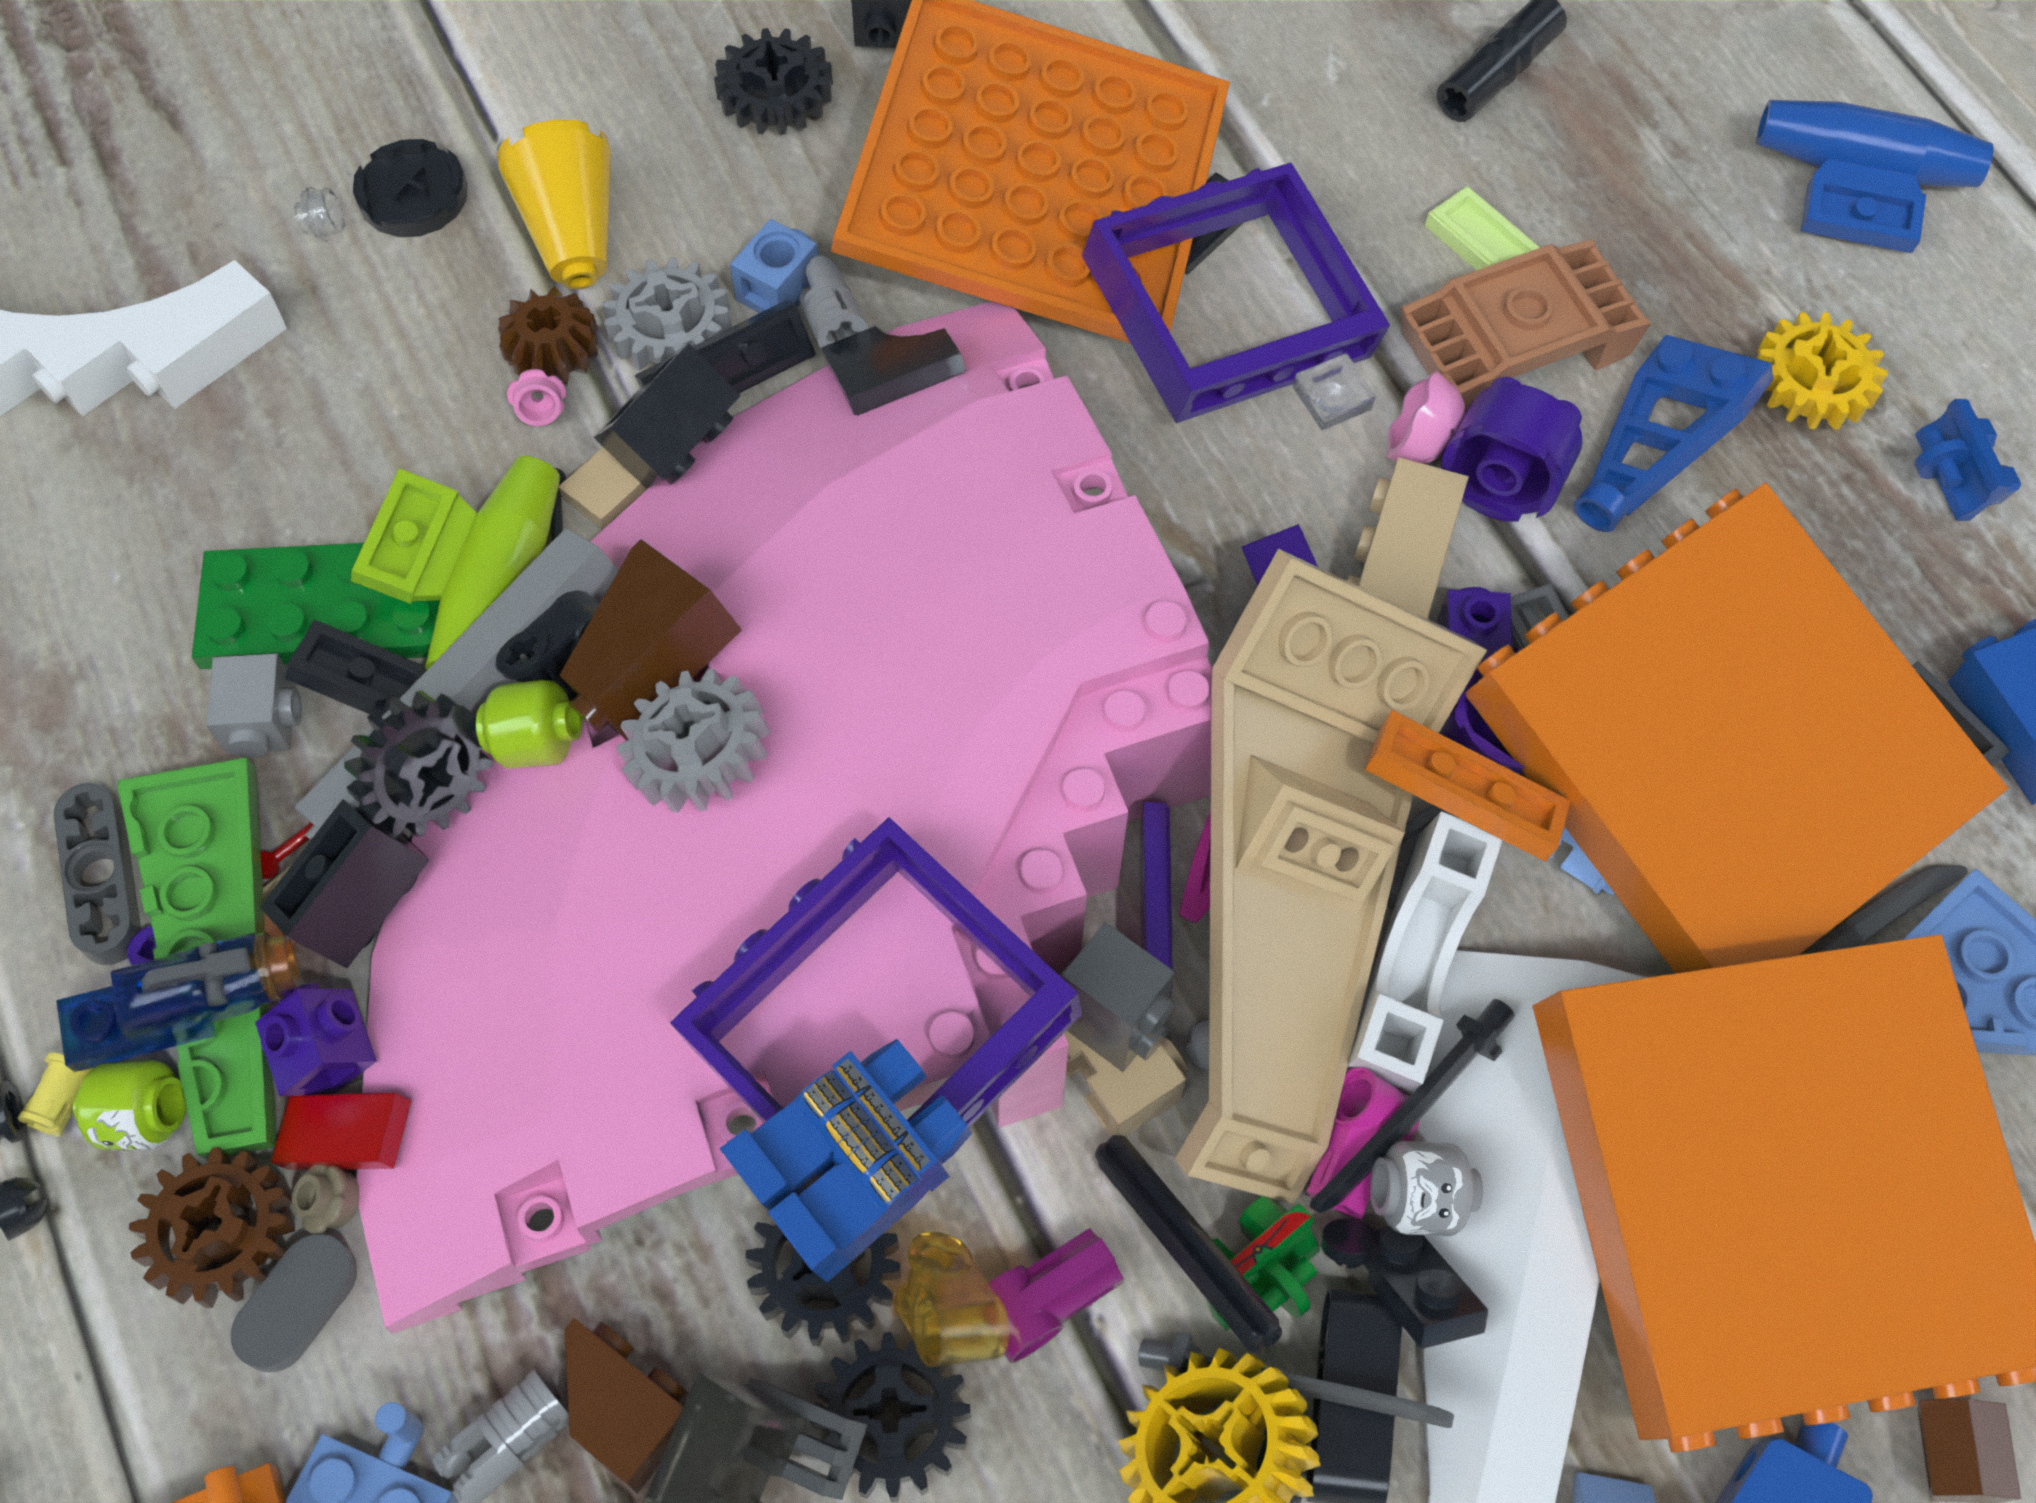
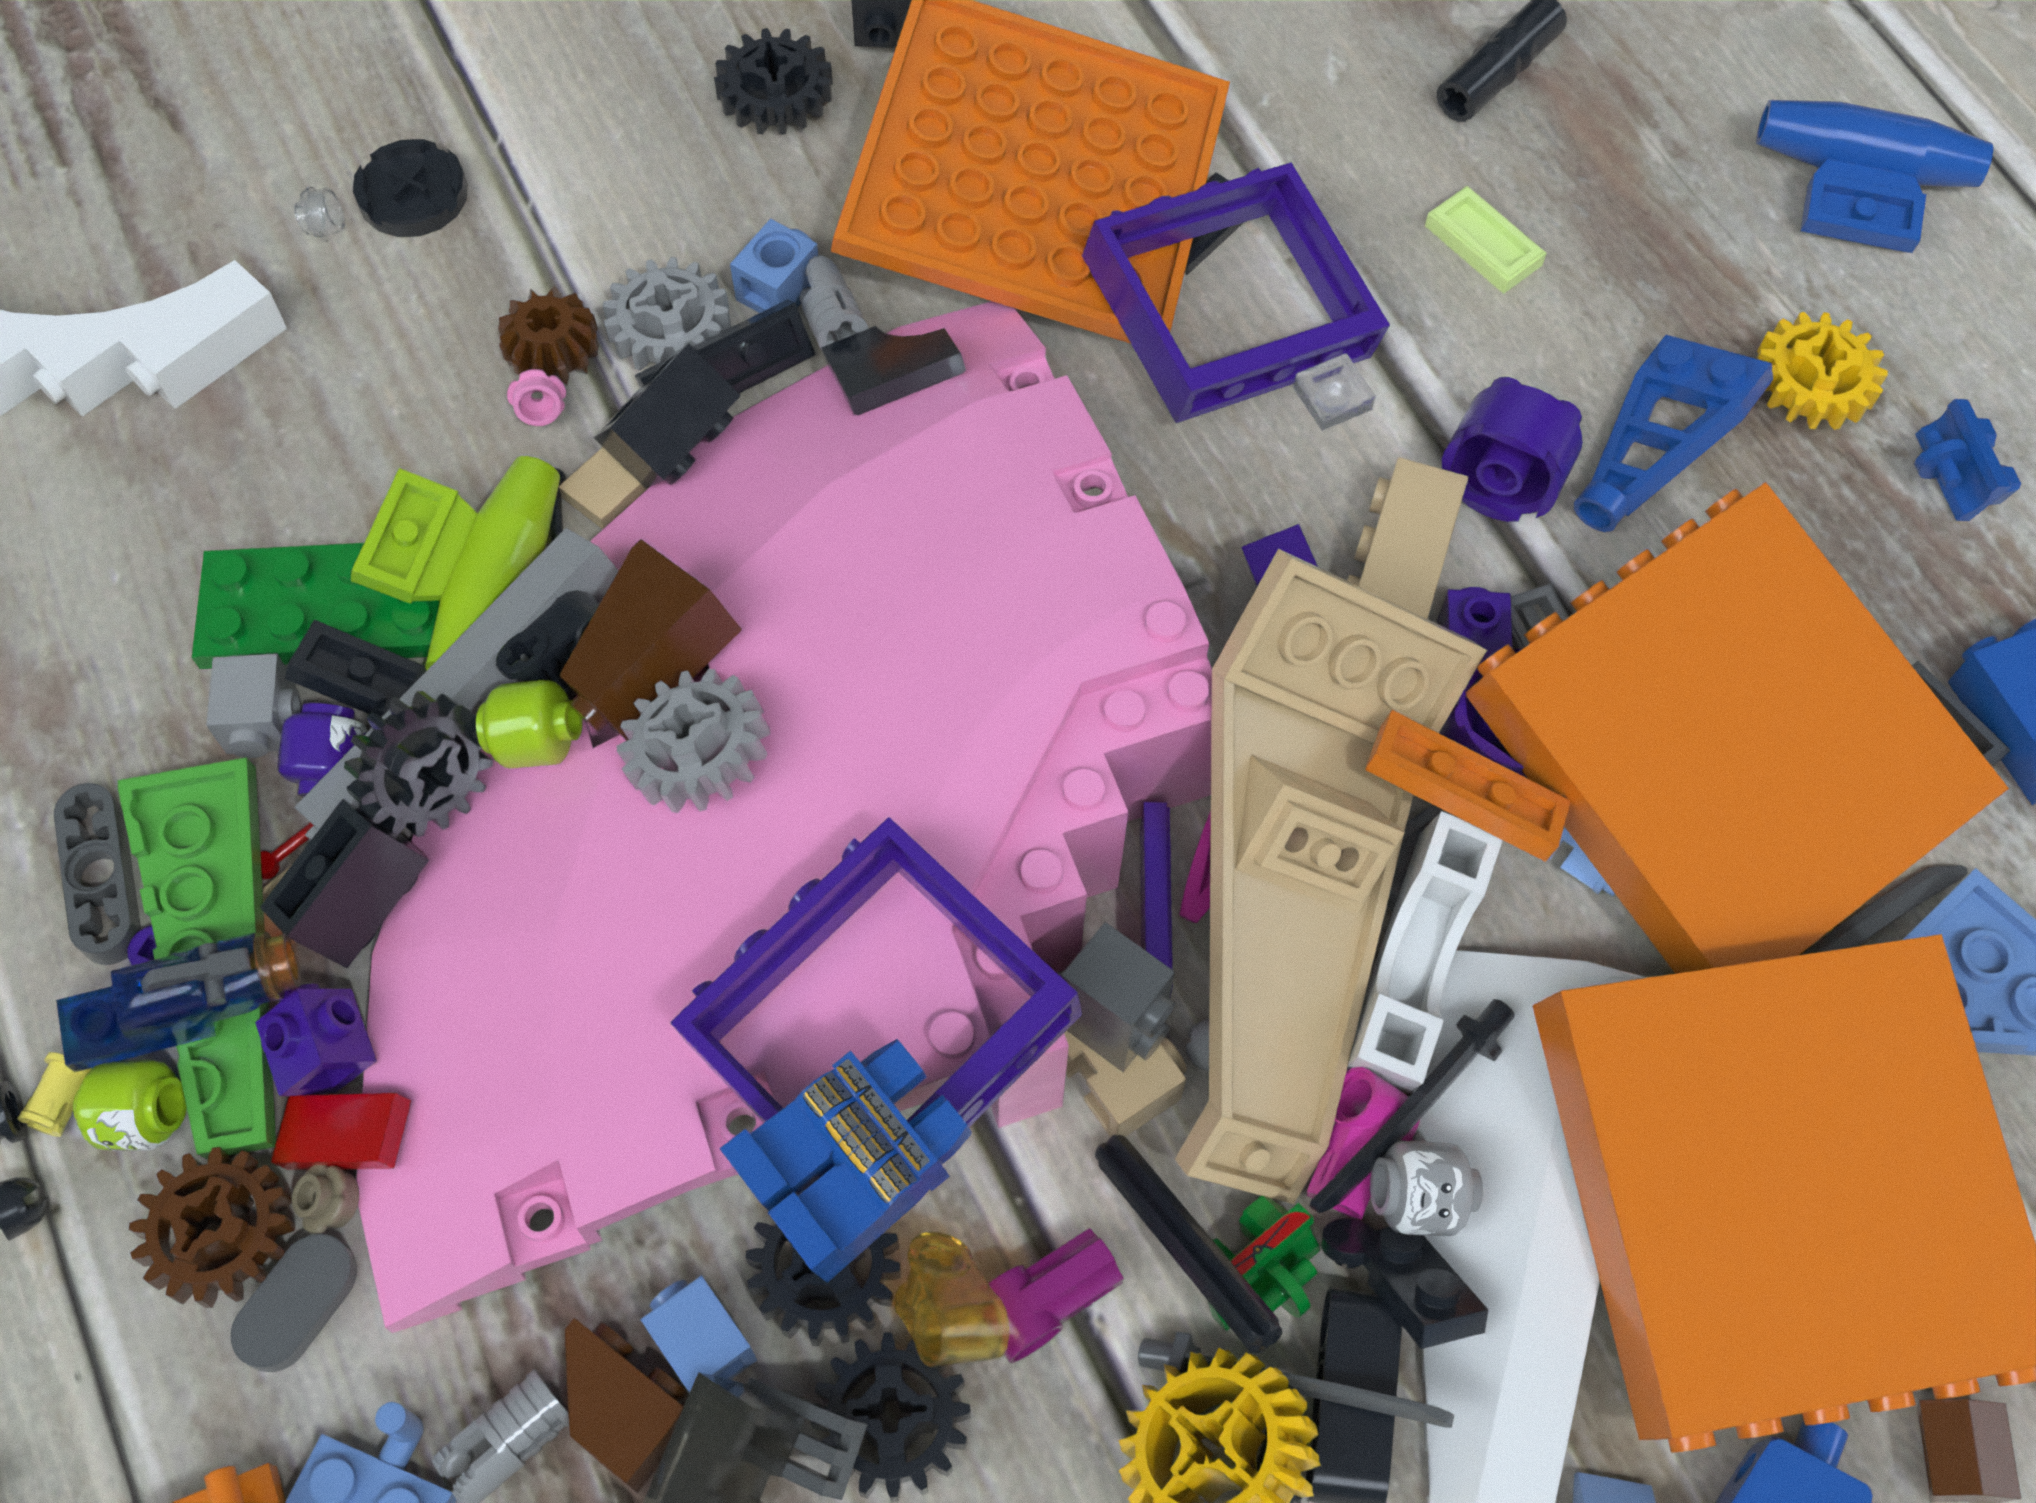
yellow cone [497,119,611,289] -> none
bright pink helmet [1386,371,1466,465] -> none
nougat plate [1401,239,1651,411] -> none
none -> dark purple head [277,703,368,797]
none -> medium blue brick [640,1275,757,1405]

